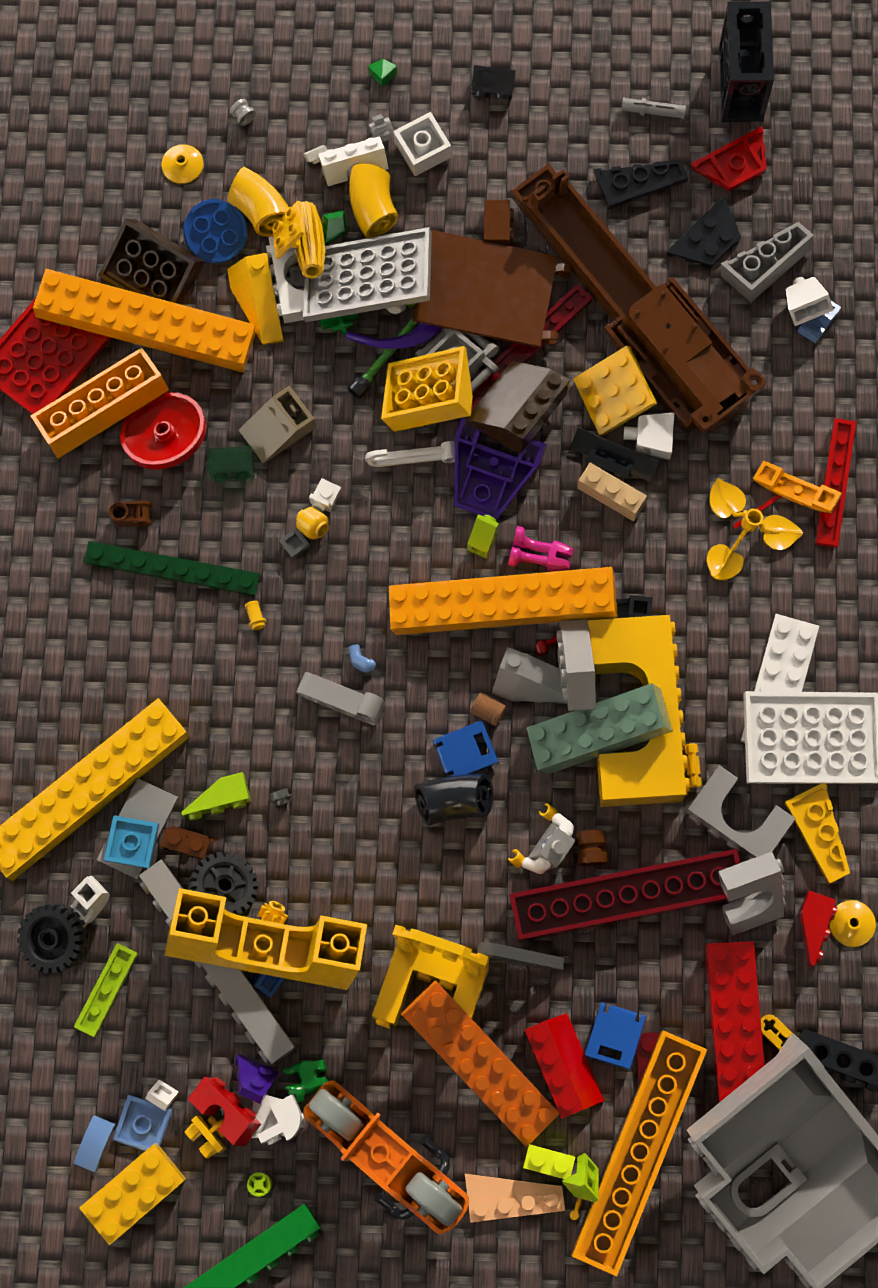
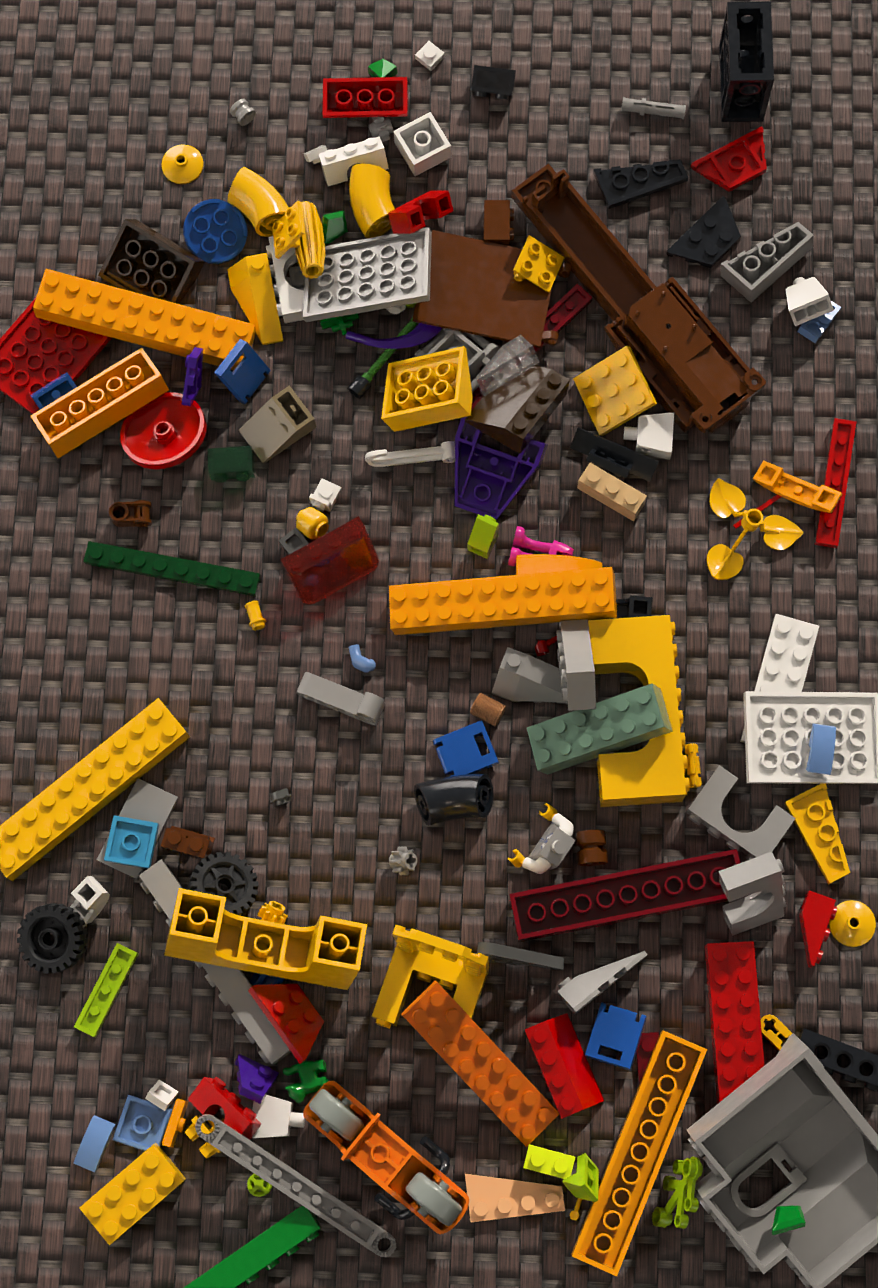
lime slope [181,772,251,821] -> none
white brick [257,1095,302,1145] -> none
none -> blue slope [30,372,77,410]
none -> light orange plate [162,1099,188,1147]
none -> dark purple wing [182,347,203,406]
none -> light grey plate [195,1114,396,1257]
none -> blue container [214,339,271,405]
none -> red wing [248,984,324,1064]
none -> clear red windscreen [280,516,379,604]
none -> red slope [323,77,408,118]
none -> red arch [388,190,453,234]
none -> light grey gear [389,847,417,875]
none -> white plate [415,41,445,71]
none -> clear slope [475,335,539,396]
none -> yellow hinge [513,235,564,293]
none -> light orange slope [516,554,602,575]
none -> light grey wedge [557,951,648,1015]
none -> lime plant [652,1156,703,1229]
none -> green piece [772,1206,806,1235]
none -> medium blue slope [806,723,836,775]

